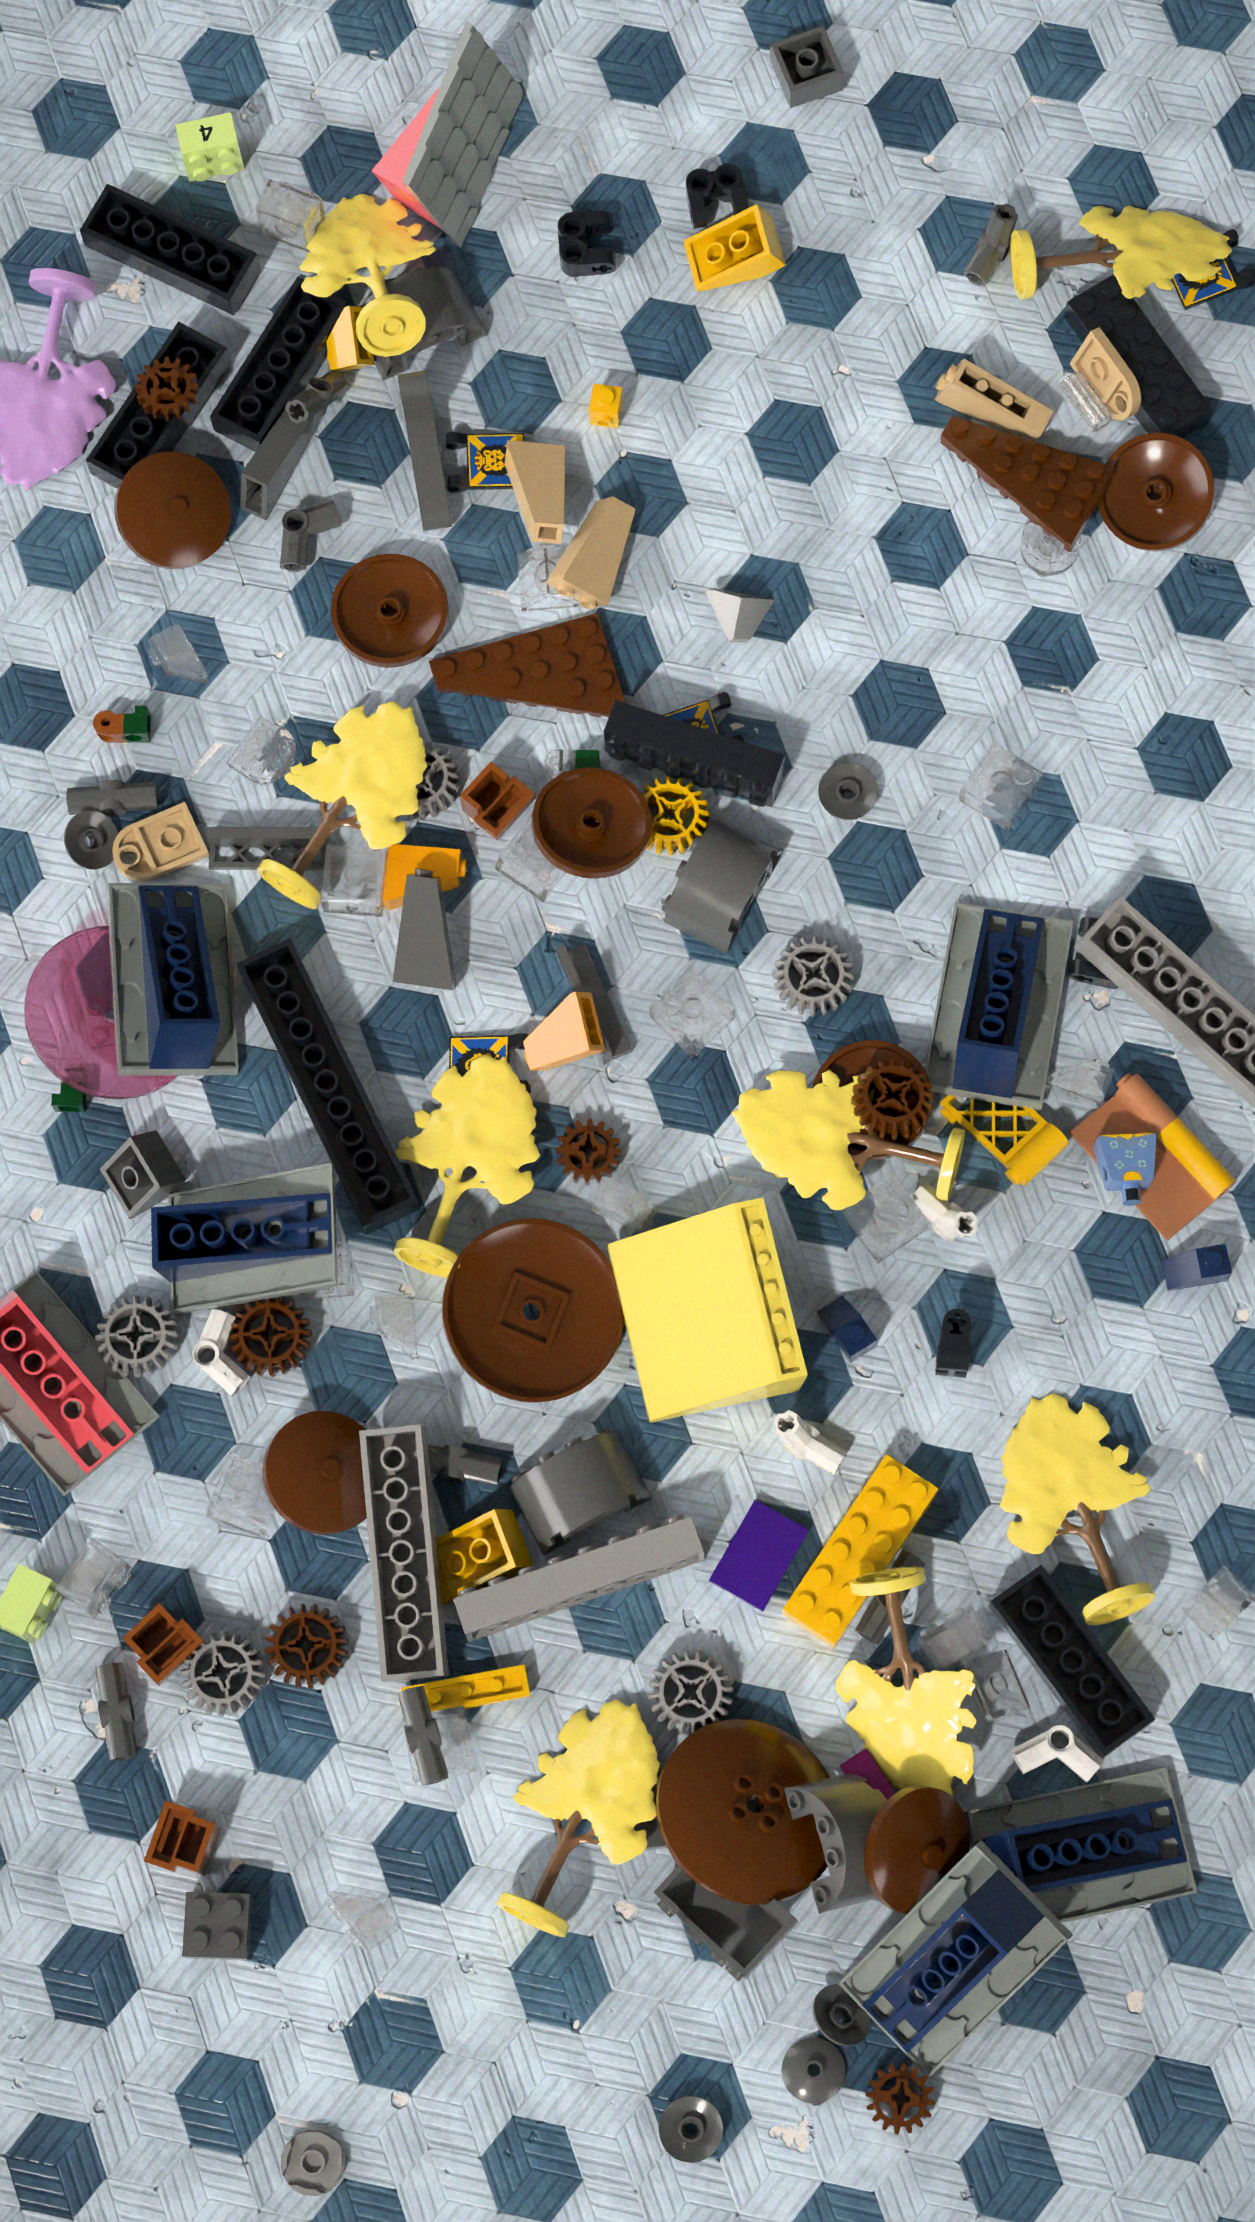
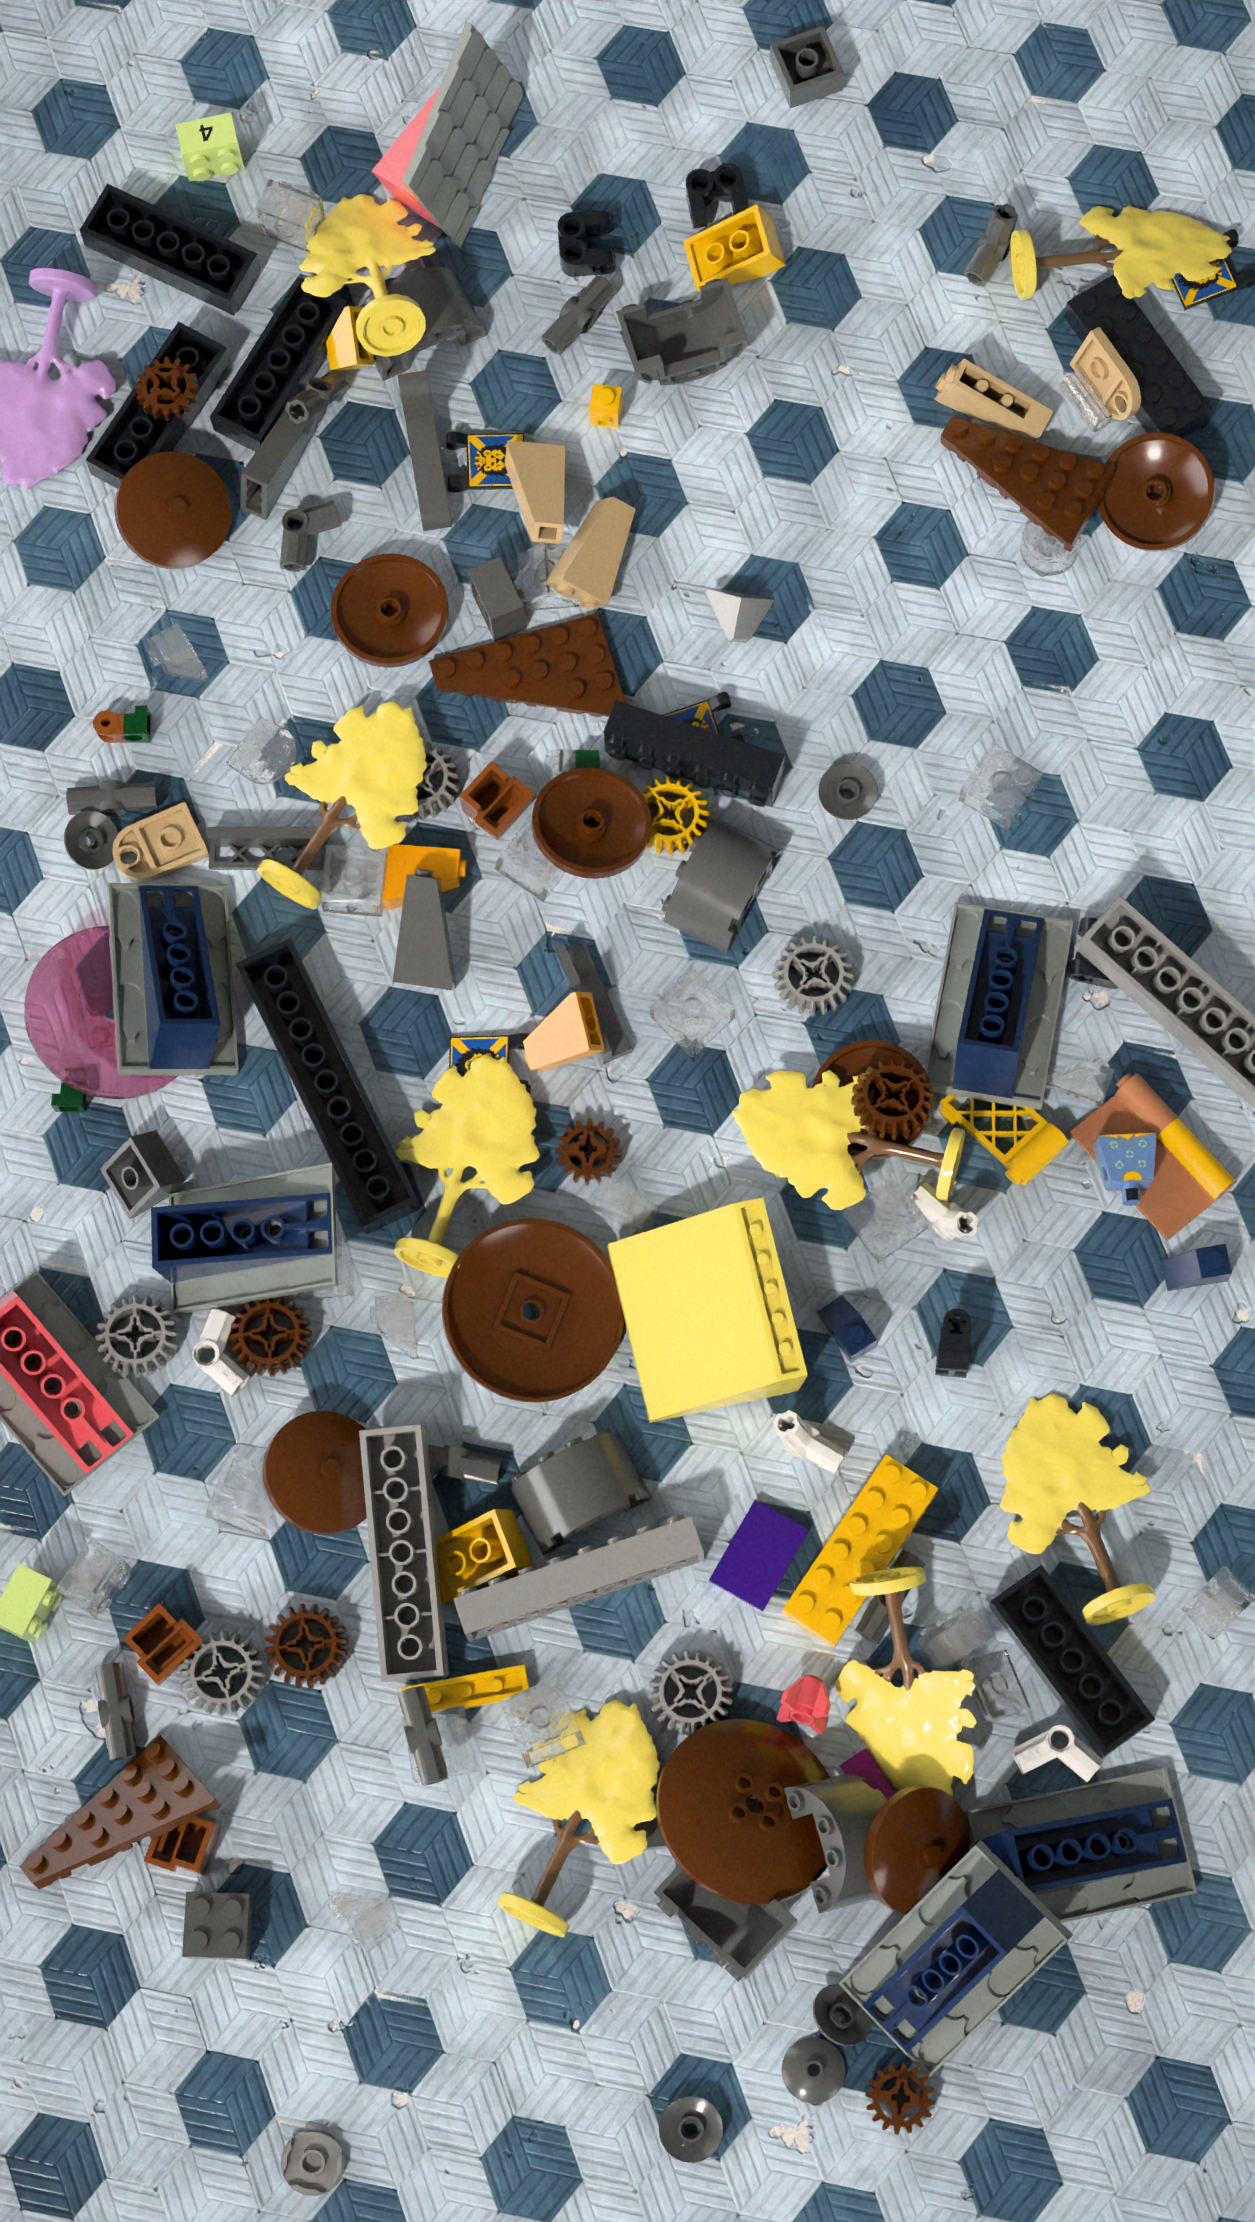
none -> reddish brown wing [19,1735,222,1889]
none -> dark grey brick [468,556,529,642]
none -> clear brick [500,1676,586,1768]
none -> dark grey piece [541,275,616,355]
none -> dark grey cylinder [616,278,747,385]
none -> coral brick [776,1675,831,1734]

